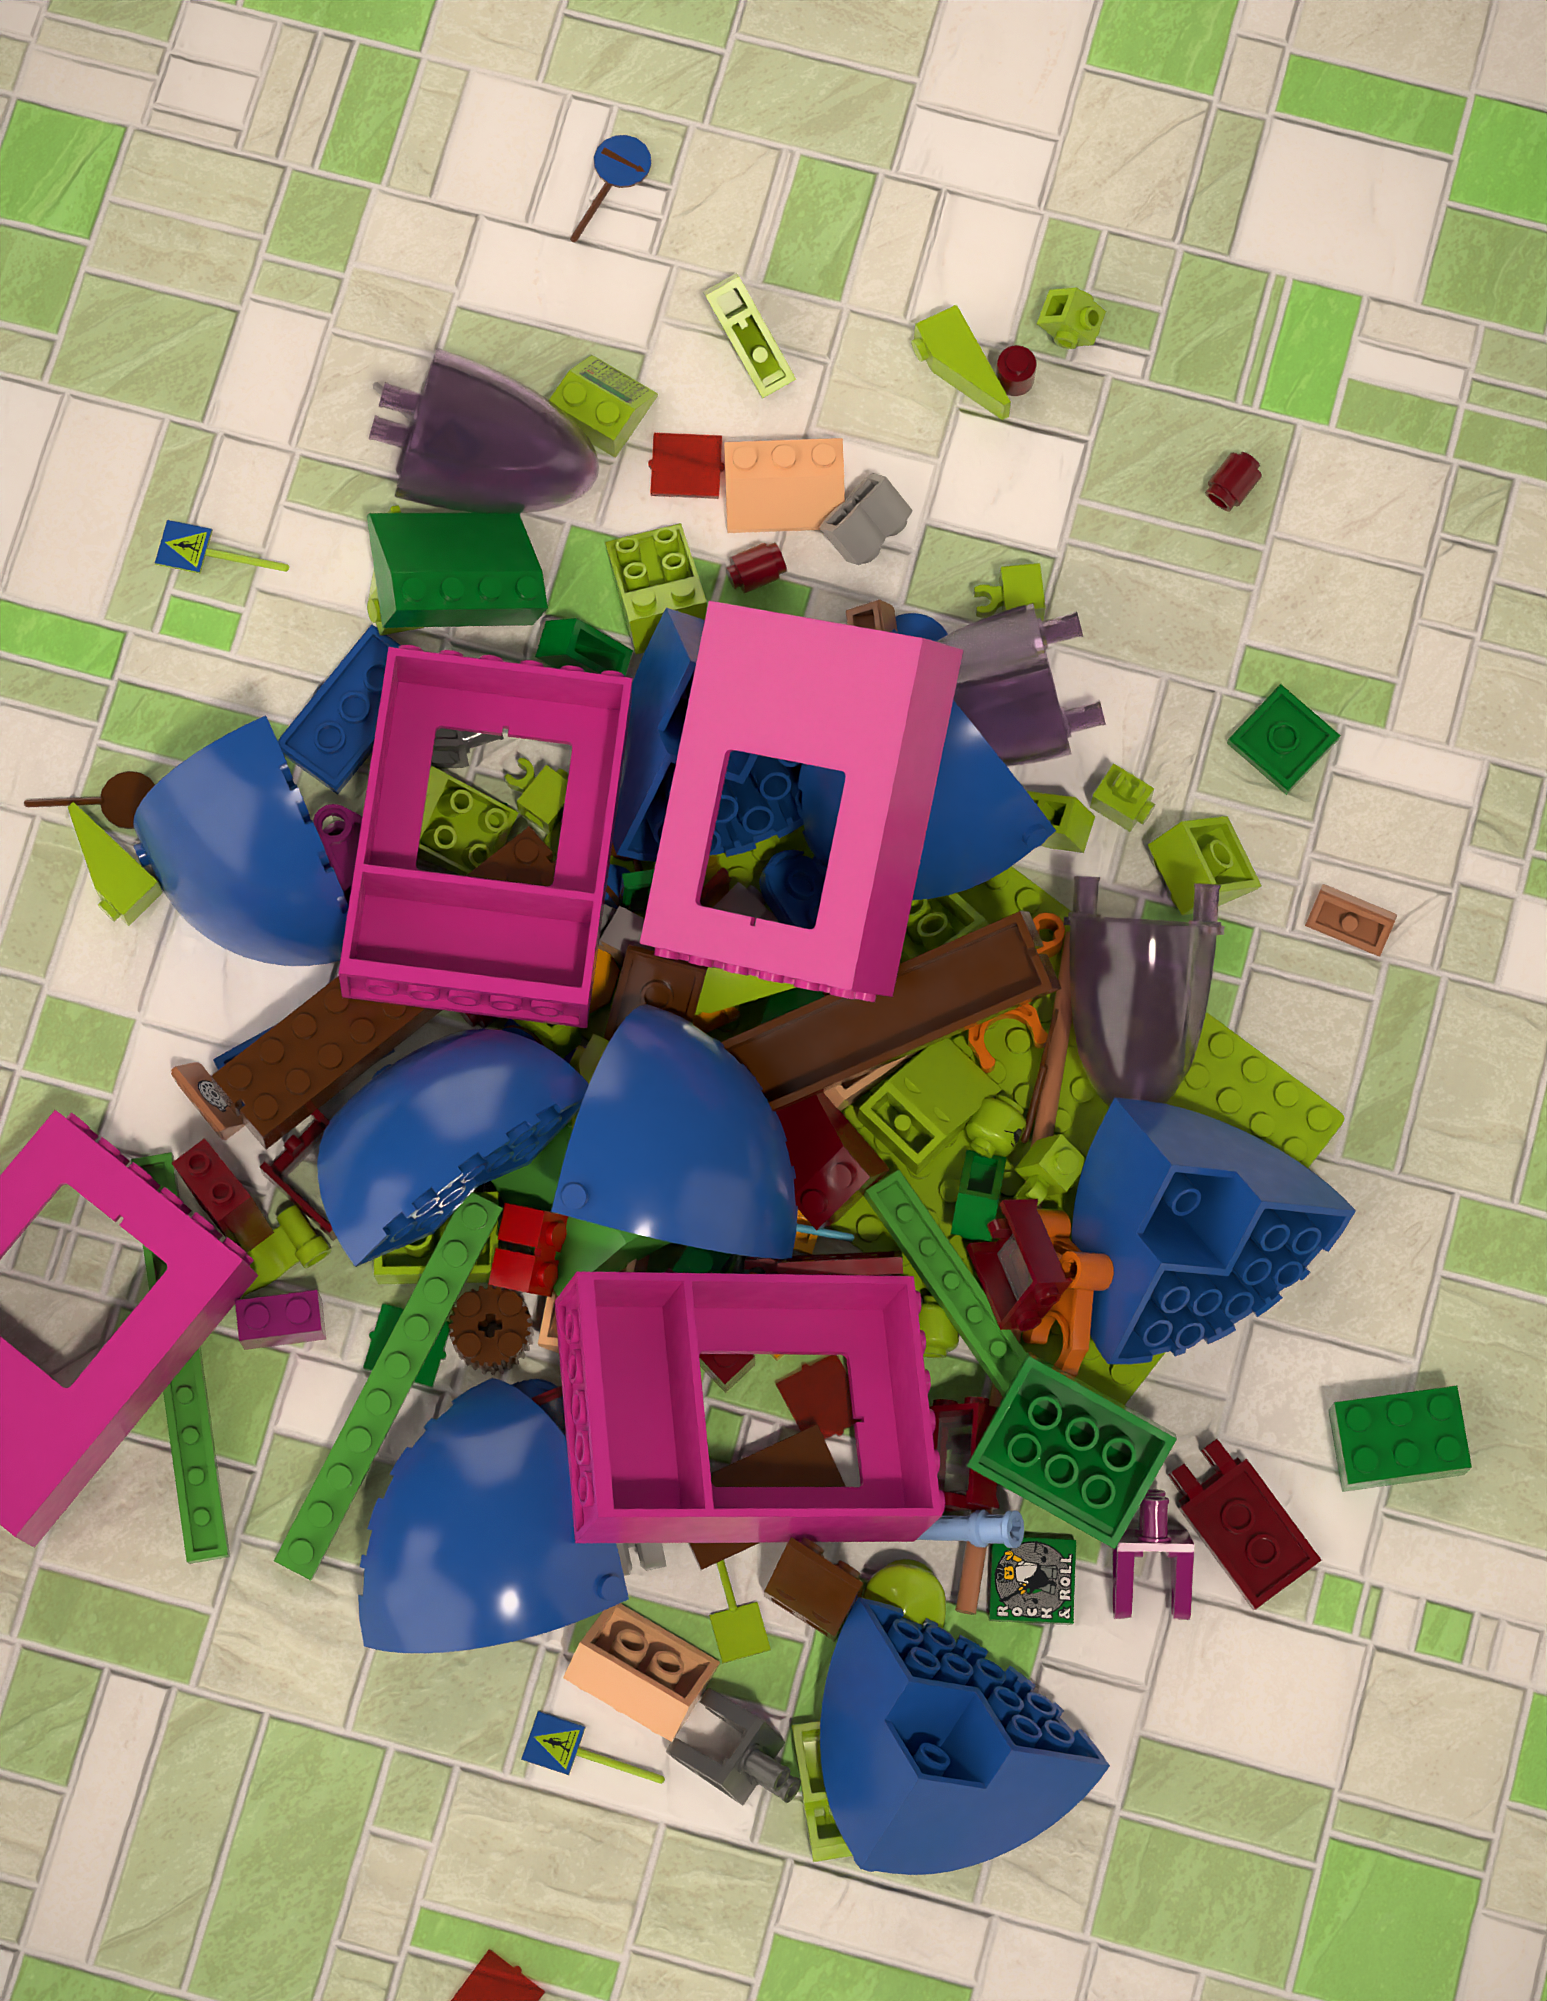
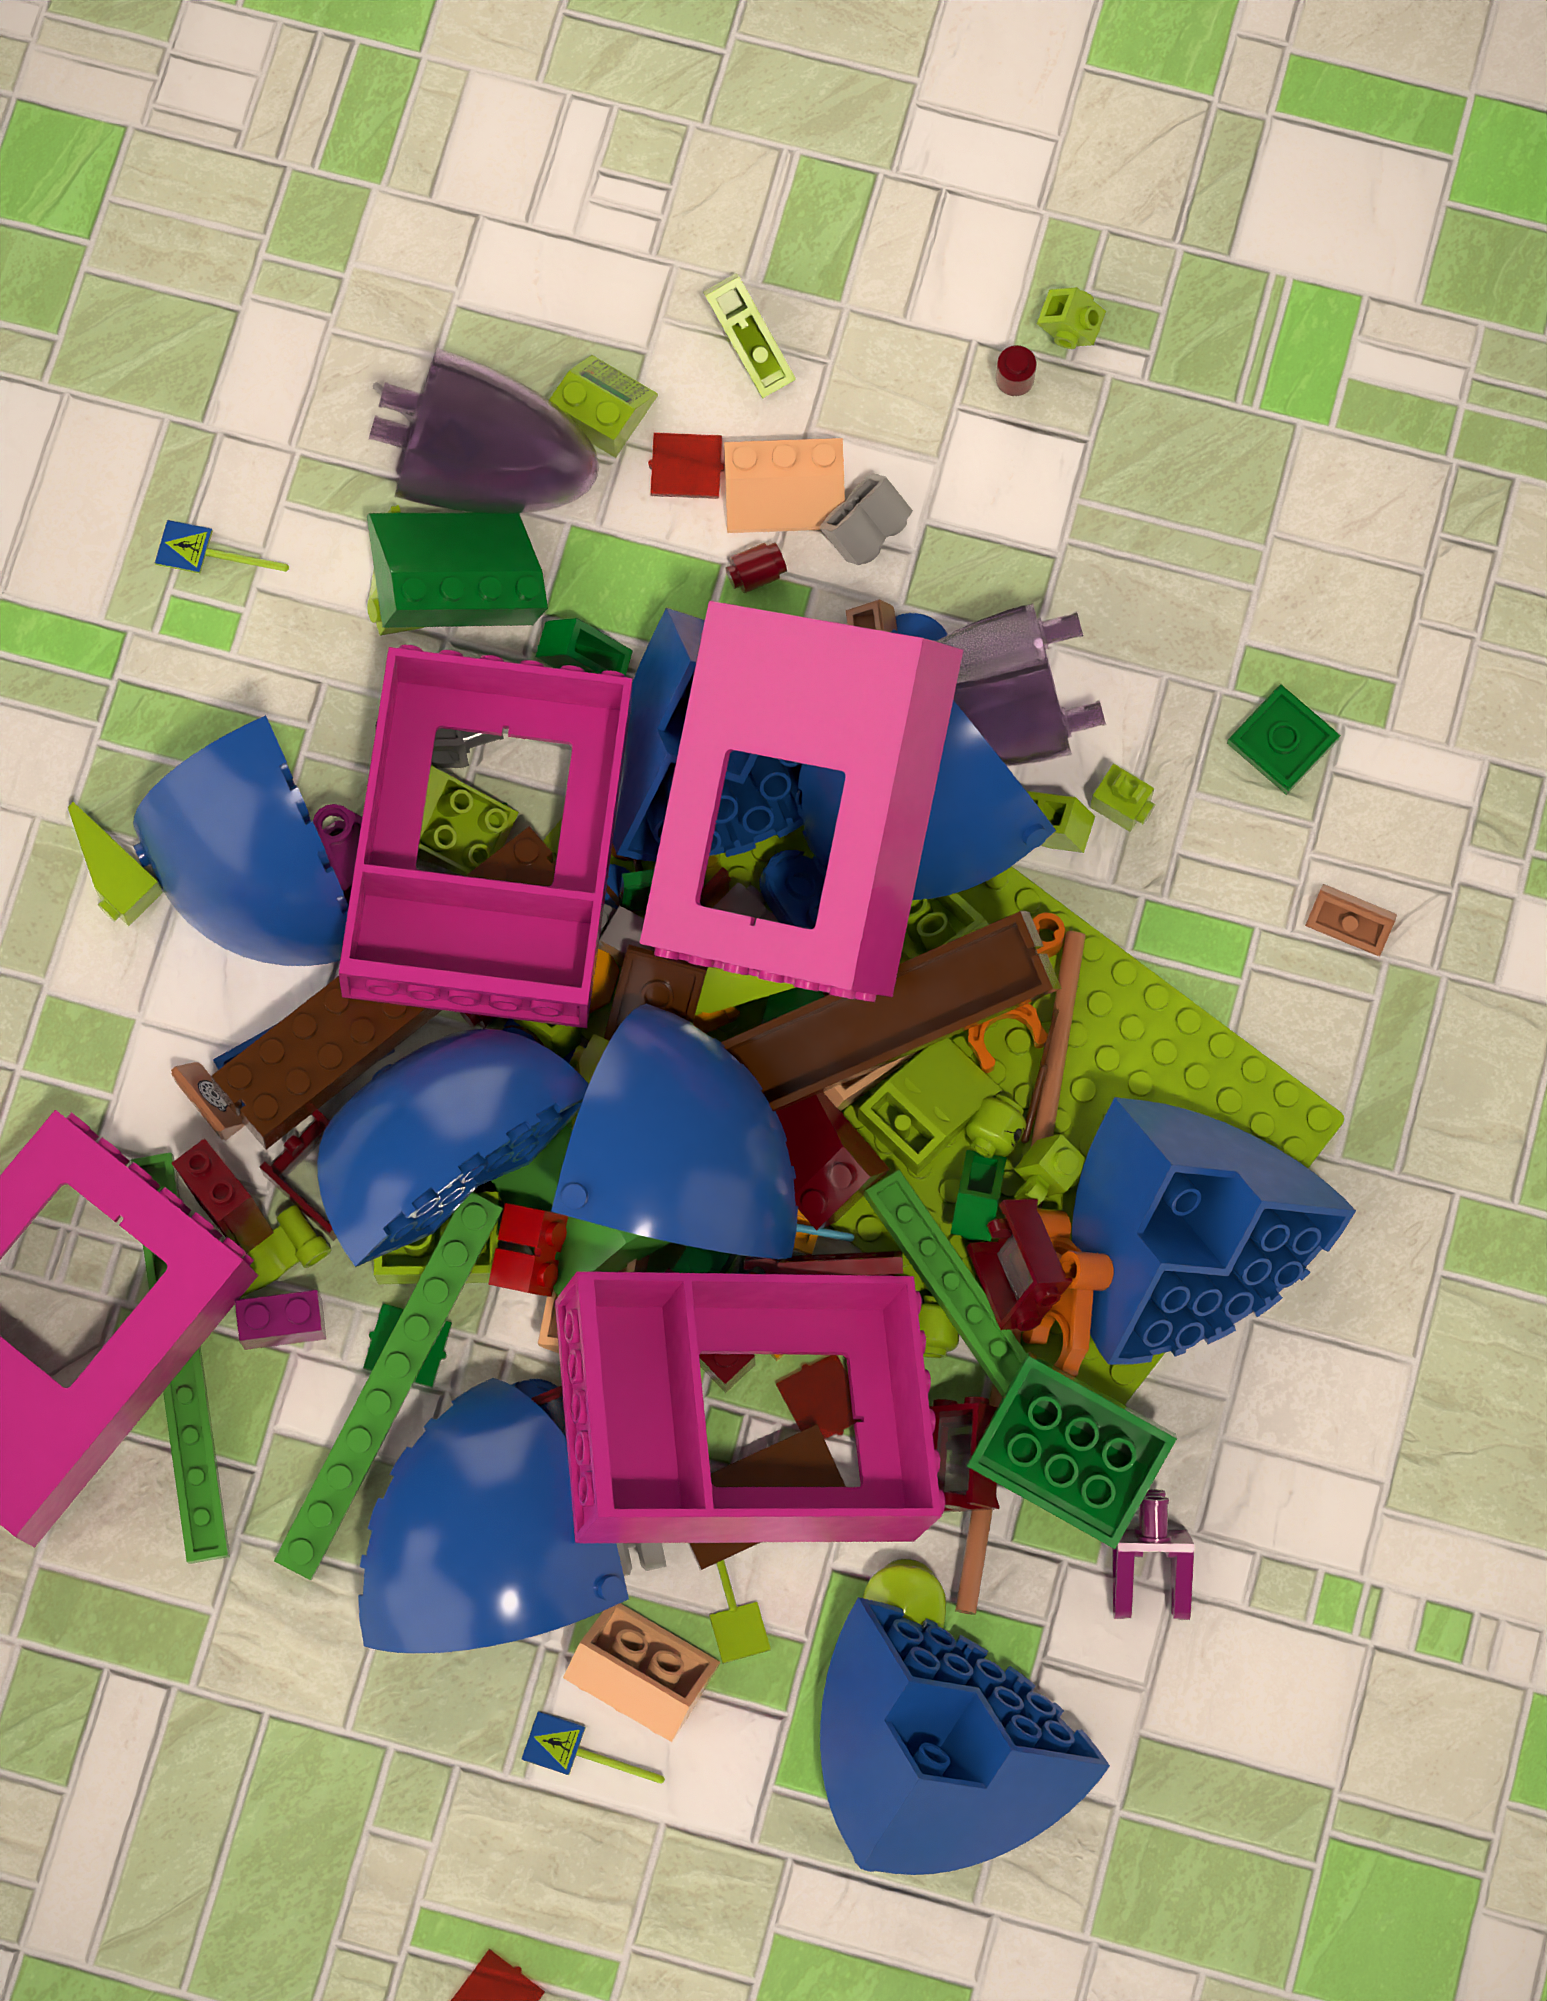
reddish brown piece [24,771,155,829] -> none
blue tile [278,624,401,795] -> none
reddish brown brick [449,1285,534,1375] -> none
lime brick [504,757,569,834] -> none
blue piece [570,135,651,243] -> none
lime slope [605,523,708,655] -> none
dark grey piece [665,1688,801,1806] -> none
reddish brown slope [764,1537,864,1642] -> none
lime slope [792,1721,853,1862] -> none
lime slope [911,304,1011,420] -> none
light blue pin [917,1510,1024,1548] -> none
lime brick [974,563,1046,628] -> none
tile [989,1537,1076,1625] -> none
windscreen [1064,876,1225,1107] -> none
lime slope [1148,816,1262,915] -> none
dark red tile [1167,1439,1322,1610] -> none
dark red brick [1205,451,1262,512] -> none
green brick [1328,1385,1472,1492] -> none

